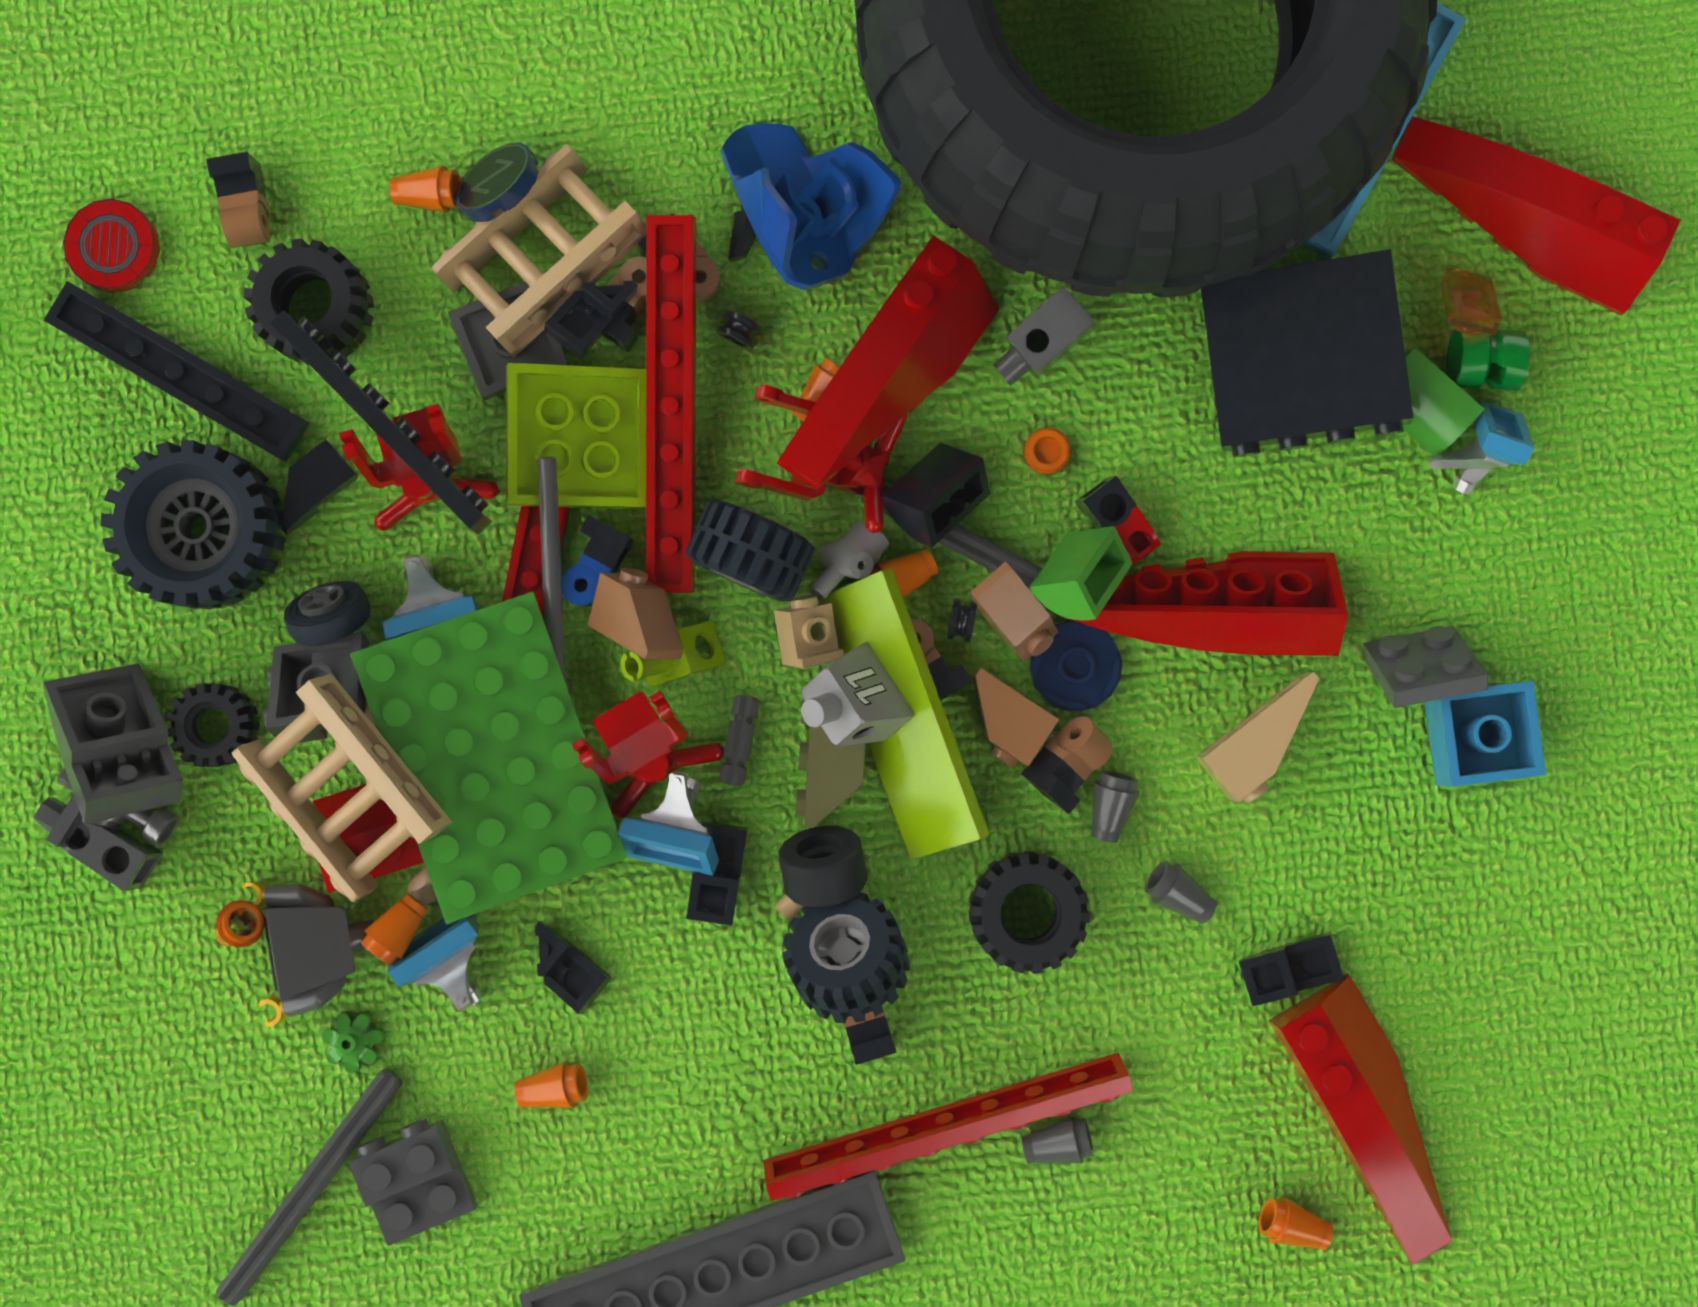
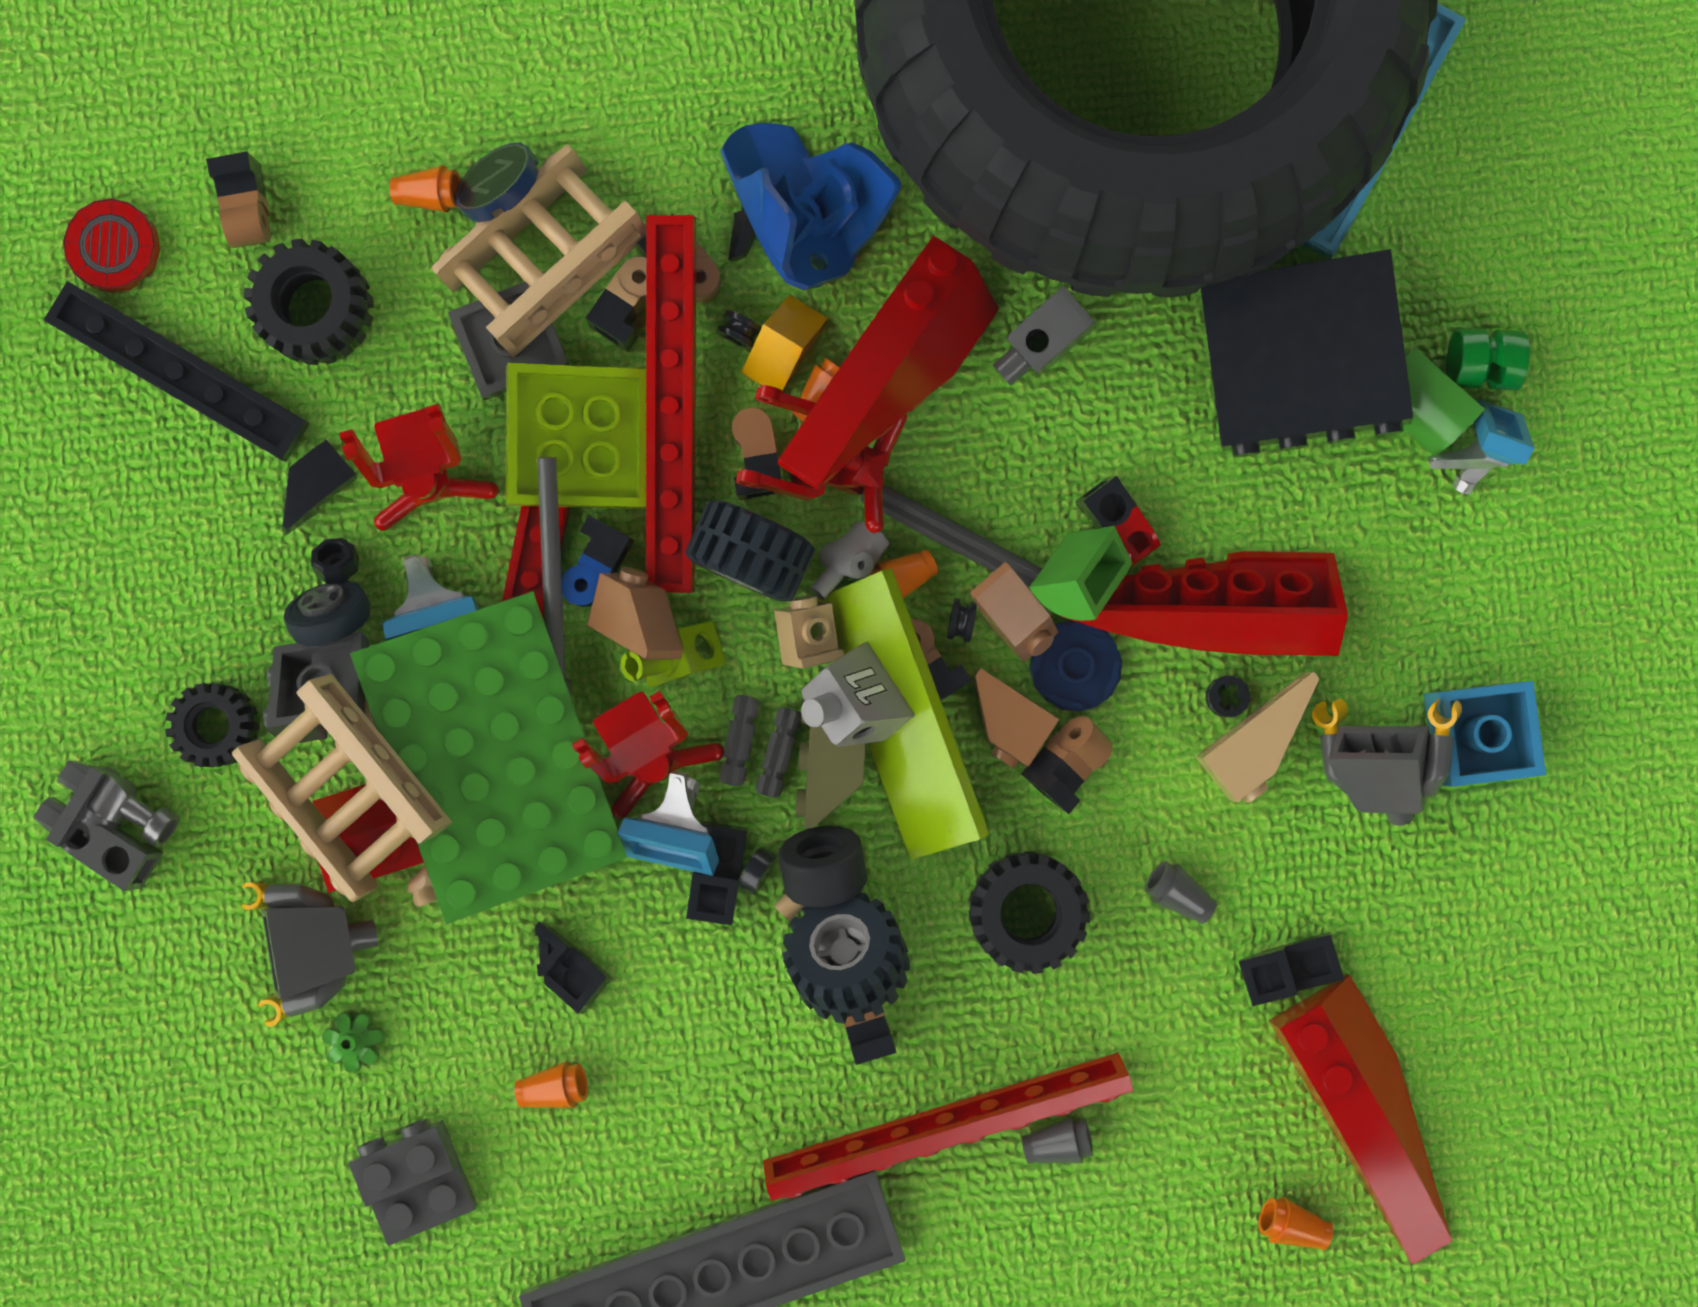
dark grey slope [43,663,183,825] -> none
black wheel [101,440,286,609] -> none
orange cone [215,900,265,947] -> none
dark grey axle [216,1068,402,1306] -> none
black plate [270,310,493,534] -> none
orange cone [360,893,429,966] -> none
dark azure piece [388,914,482,1012] -> none
black slope [544,281,638,360] -> none
black brick [881,442,991,548] -> none
orange tile [1023,428,1071,476] -> none
dark grey cone [1091,771,1140,843] -> none
dark grey plate [1363,626,1488,708] -> none
red wedge [1391,116,1681,315] -> none
clear orange plate [1440,267,1502,335] -> none
none -> black tile [311,538,359,584]
none -> medium nougat leg [732,408,782,500]
none -> black tile [739,847,777,895]
none -> yellow slope [741,295,828,392]
none -> dark grey axle [756,707,802,798]
none -> black bush [1205,676,1250,717]
none -> dark grey torso [1312,698,1462,826]

